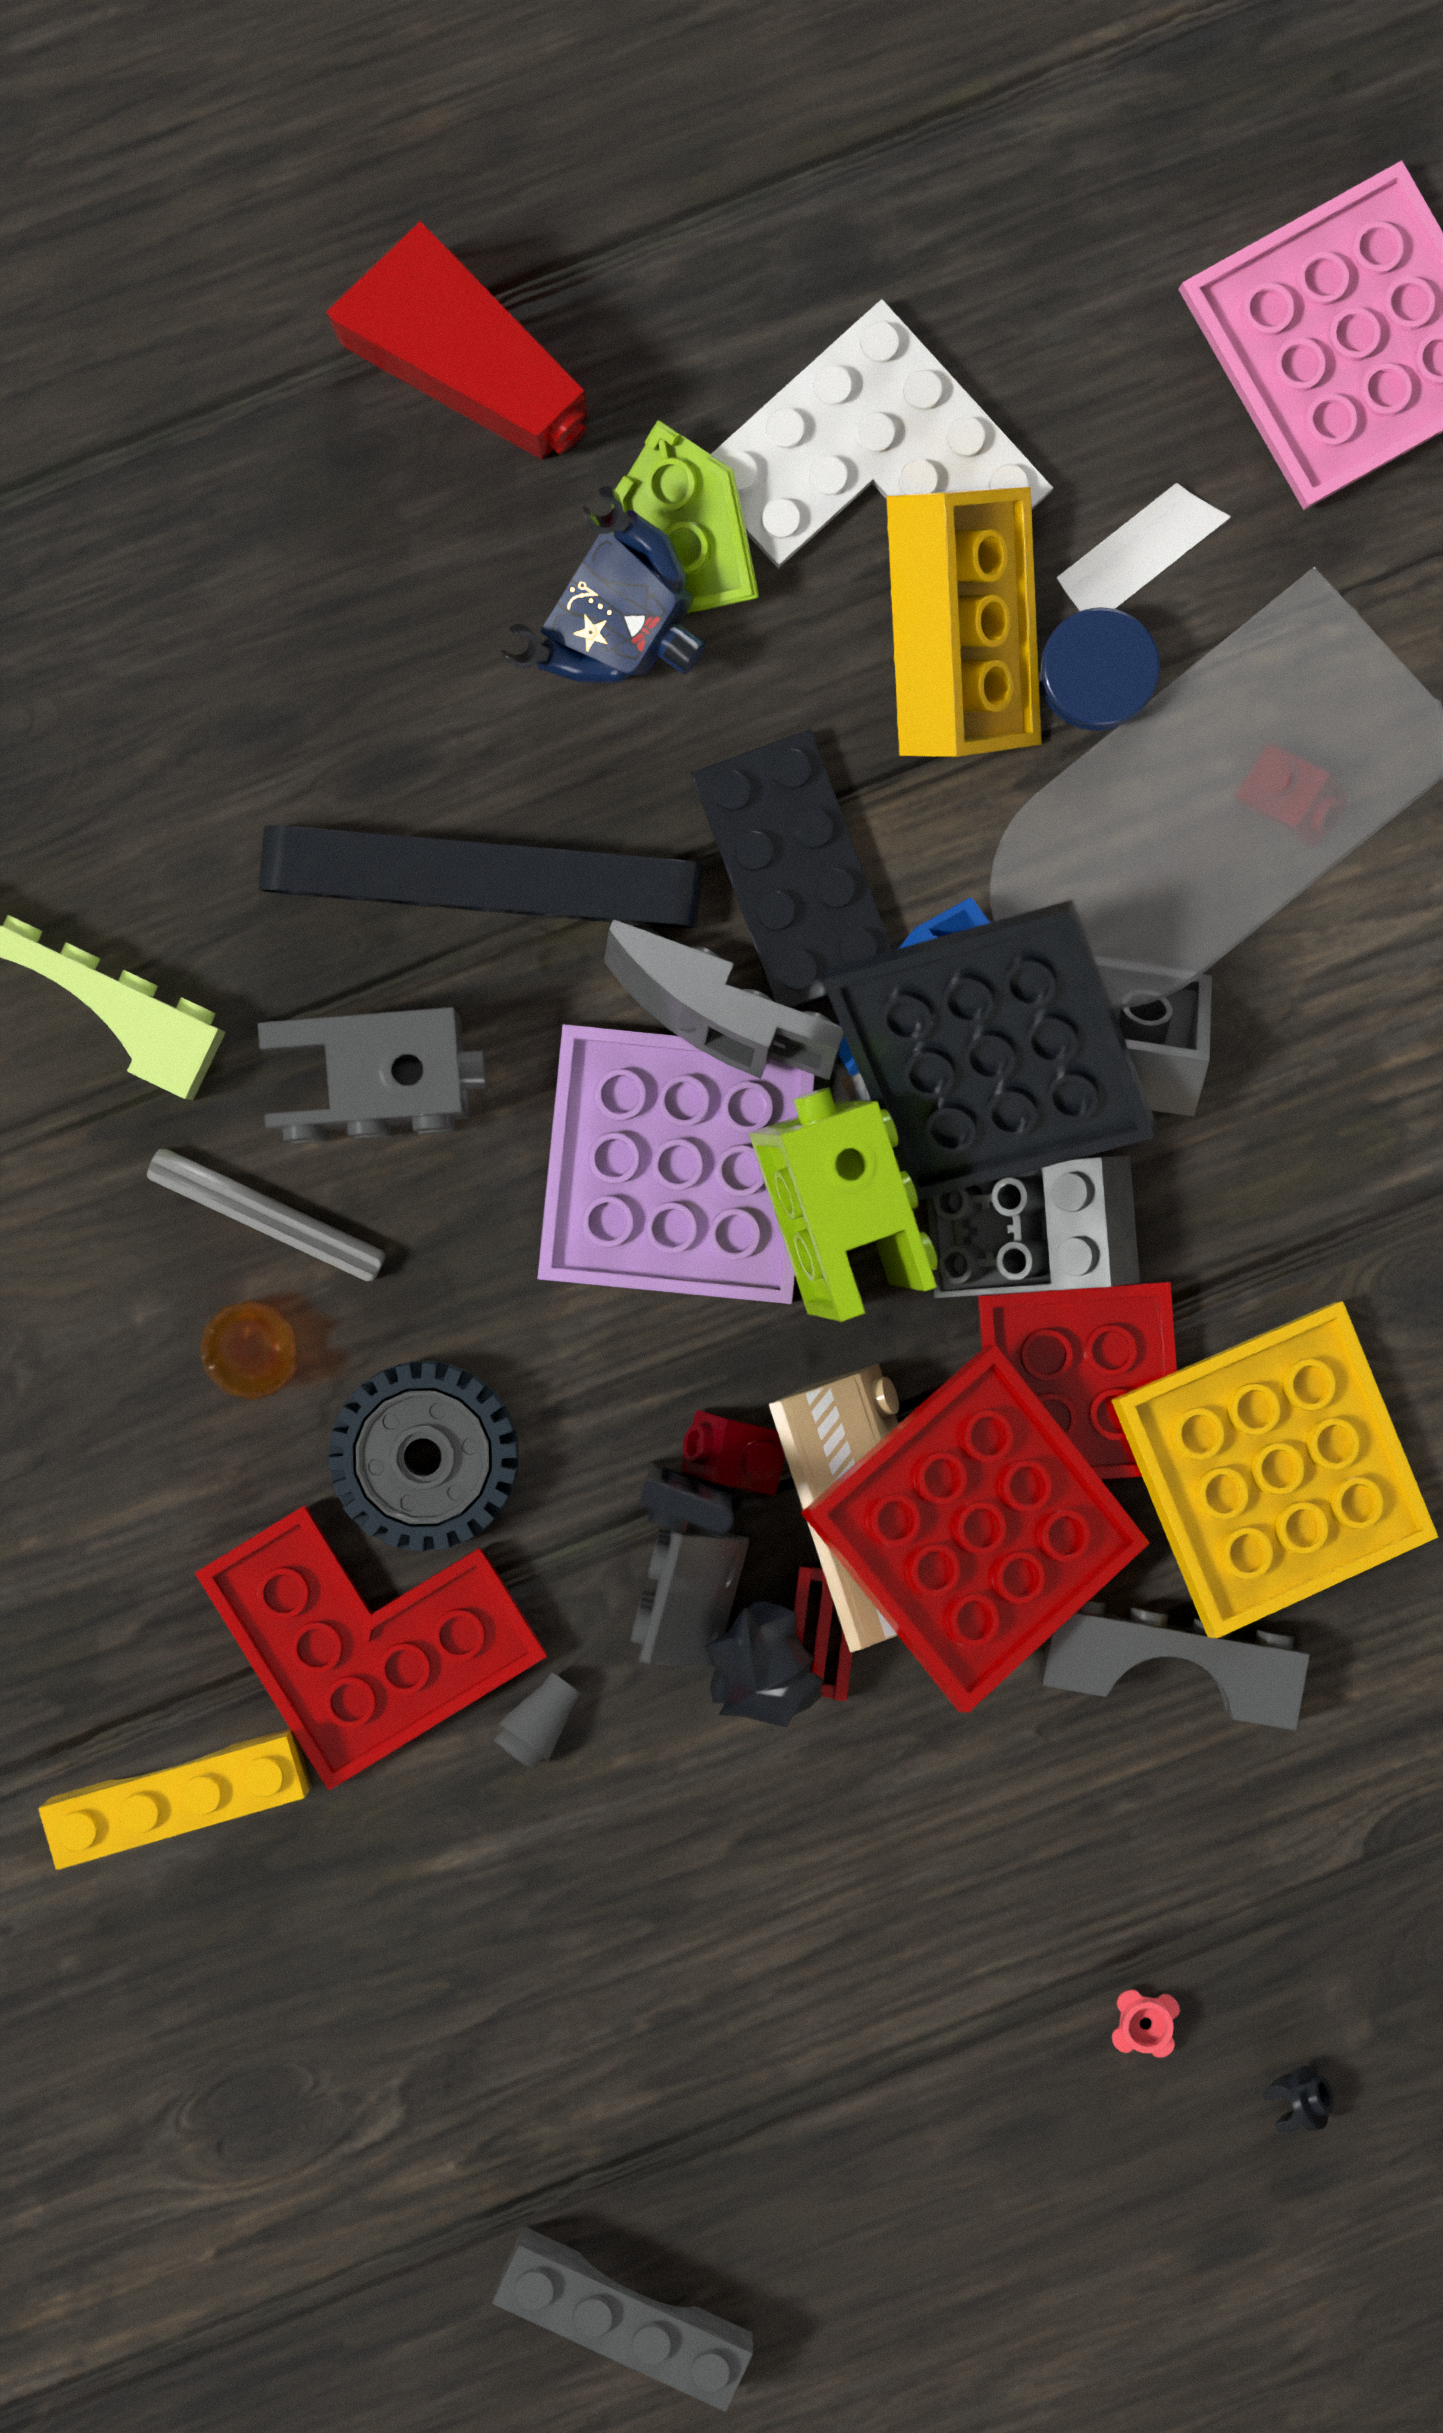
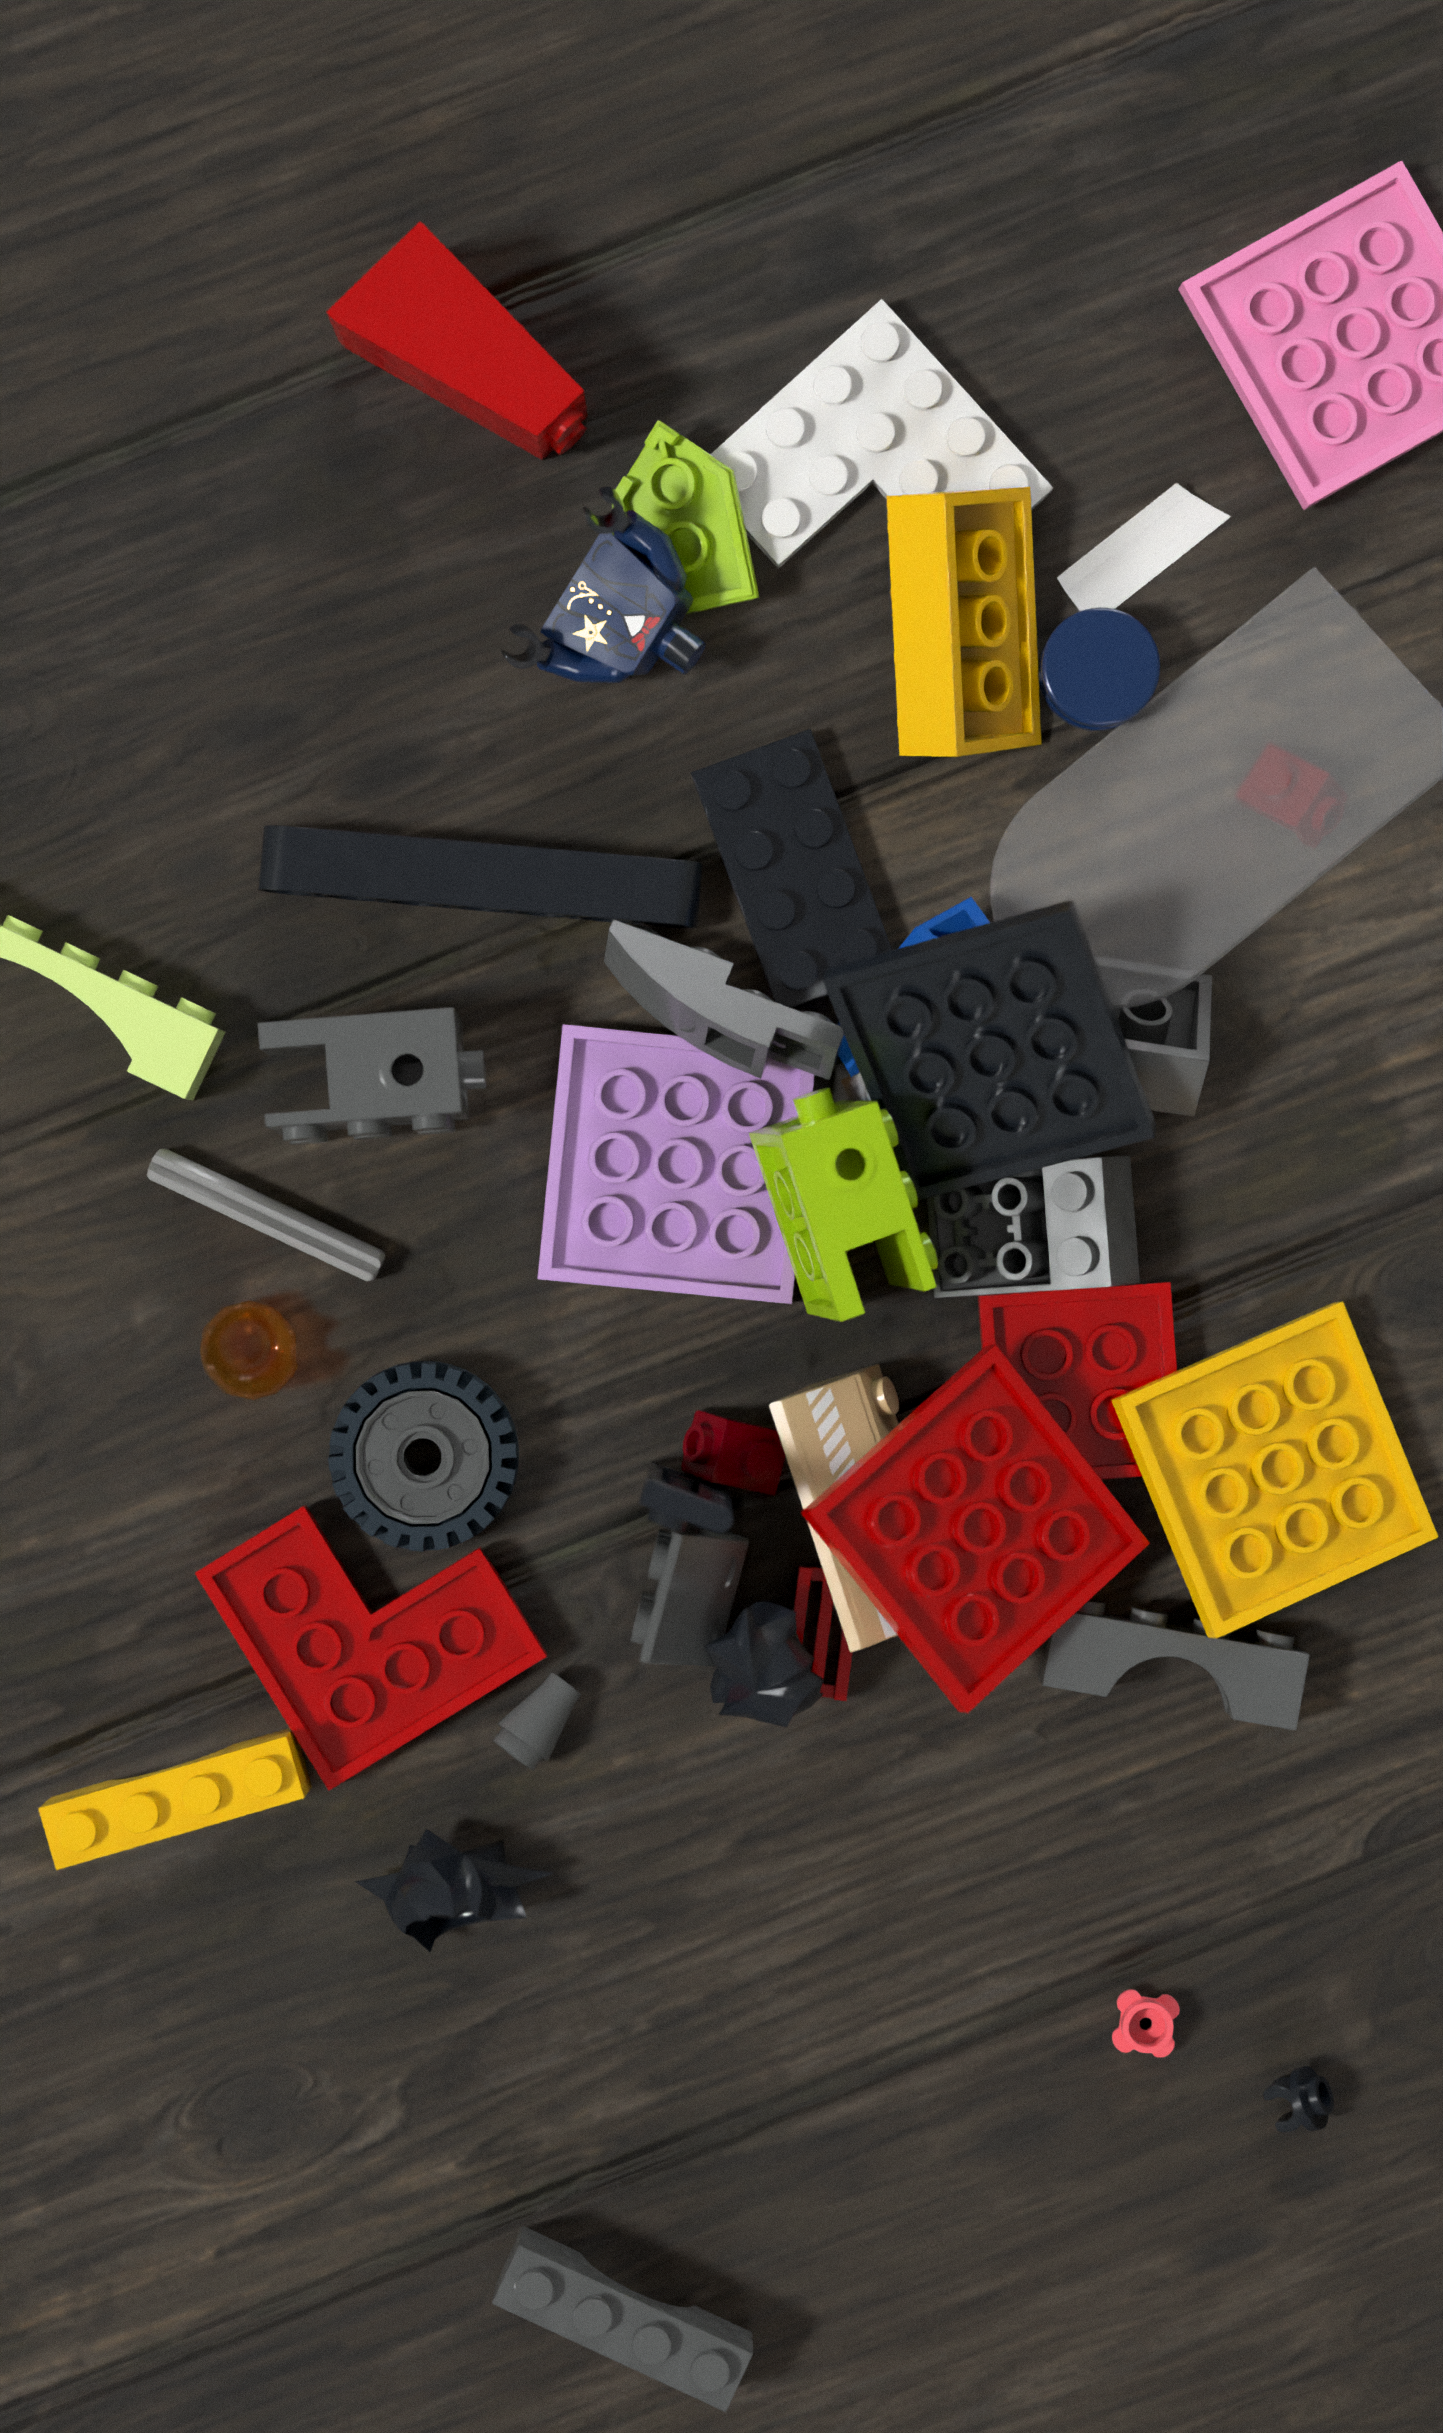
none -> black hair [354,1829,554,1953]

